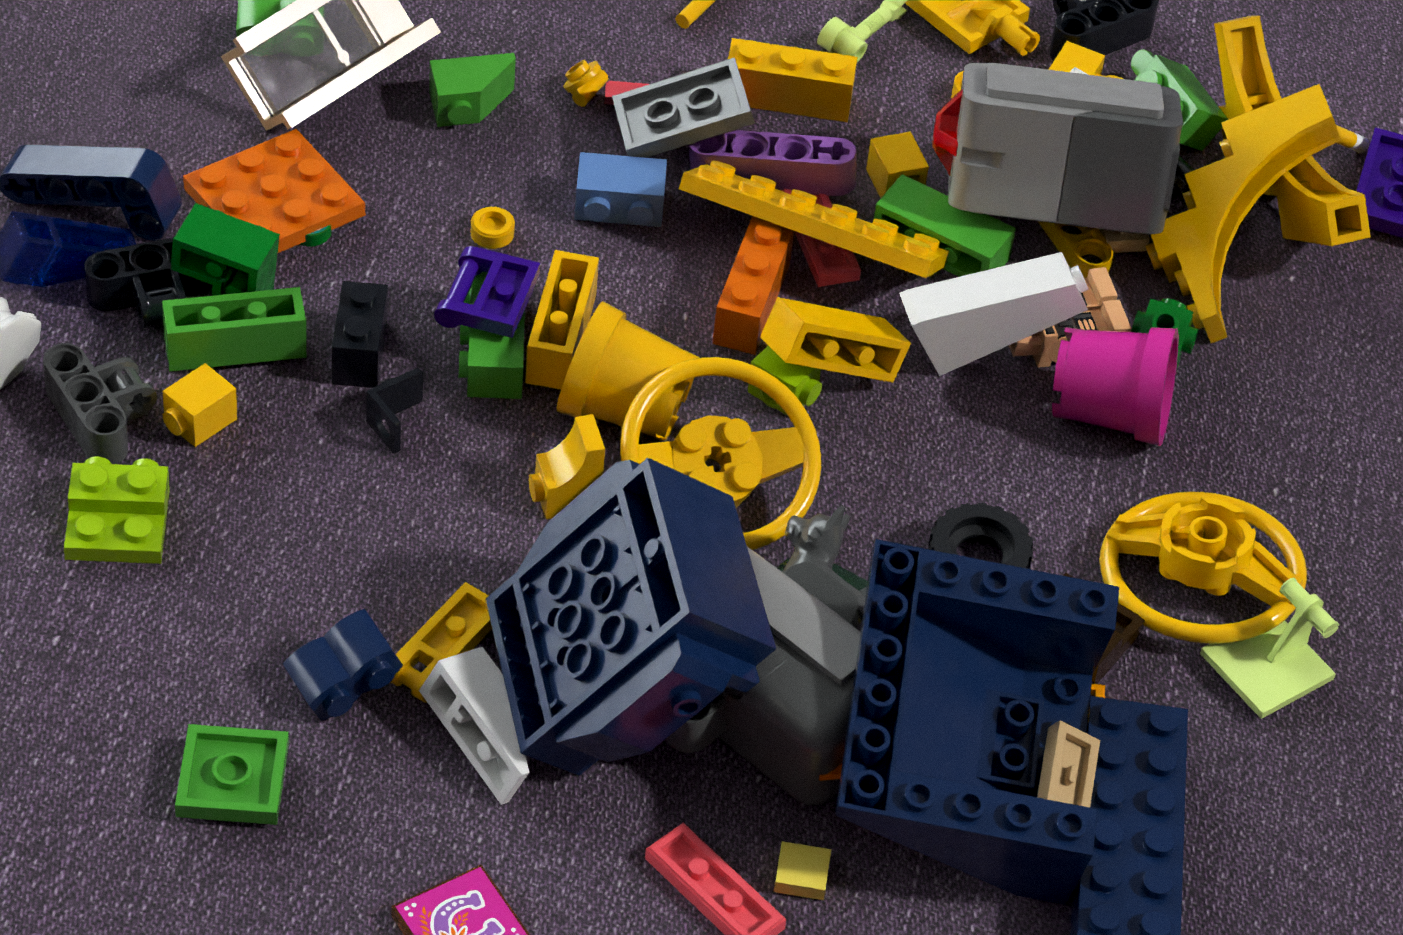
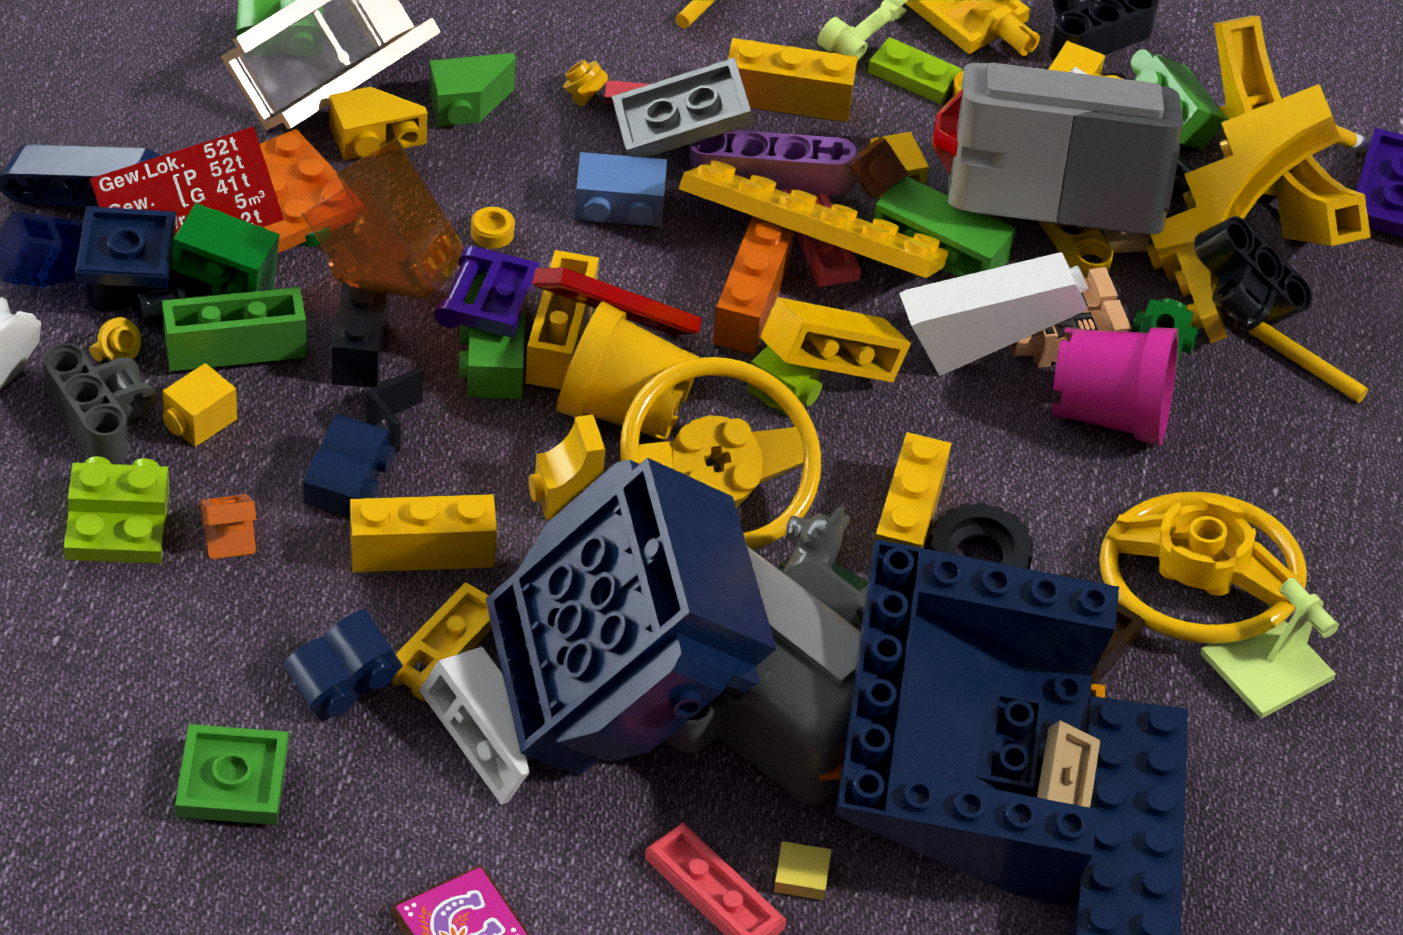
none -> dark blue plate [75,206,177,289]
none -> yellow plate [89,317,141,362]
none -> red sticker [90,126,284,233]
none -> orange slope [199,494,257,559]
none -> clear orange windscreen [302,138,463,299]
none -> dark blue brick [303,414,395,517]
none -> yellow slope [329,87,428,161]
none -> yellow brick [350,494,497,572]
none -> red tile [532,267,702,335]
none -> reddish brown plate [847,137,909,200]
none -> lime plate [868,37,963,105]
none -> yellow brick [874,432,952,549]
none -> black piece [1194,216,1313,331]
none -> yellow bar [1249,322,1368,403]

